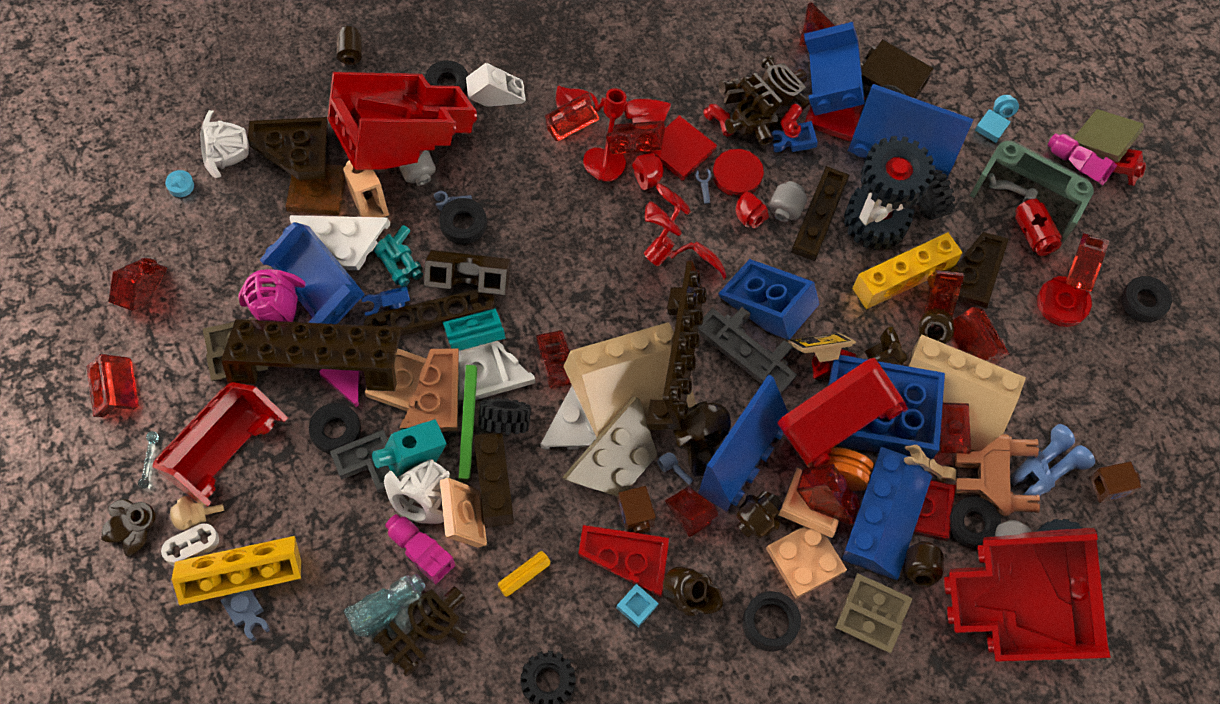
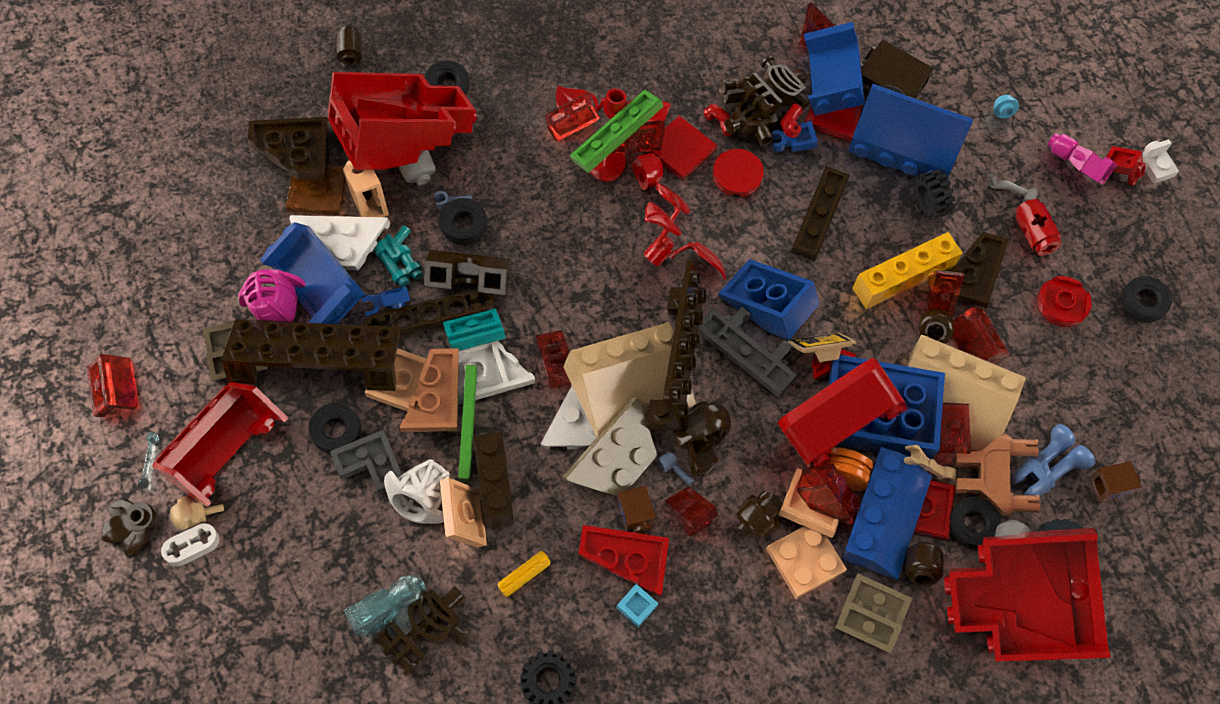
clear red slope [108,258,167,311] -> none
medium azure tile [165,170,194,197] -> none
yellow brick [171,536,301,605] -> none
white piece [200,110,249,178] -> none
sand blue plate [220,590,270,641] -> none
dark pink tile [319,369,360,407] -> none
teal torso [372,419,447,476] -> none
dark pink piece [385,514,456,585] -> none
white slope [466,63,526,107] -> none
black tyre [478,398,531,434] -> none
dark brown head [663,567,723,616] -> none
sand blue hand [695,169,711,204] -> none
blue slope [698,374,788,512] -> none
red piece [735,191,769,229] -> none
black tyre [742,591,801,652] -> none
light grey head [769,181,807,222] -> none
black plate [844,136,935,250] -> none
dark brown head [864,326,907,366] -> none
sand green windscreen [970,140,1094,244] -> none
medium azure tile [975,109,1011,143] -> none
clear red slope [1065,233,1110,292] -> none
olive tile [1073,109,1144,162] -> none
none -> bright green tile [569,90,664,173]
none -> white bracket [1143,139,1179,184]

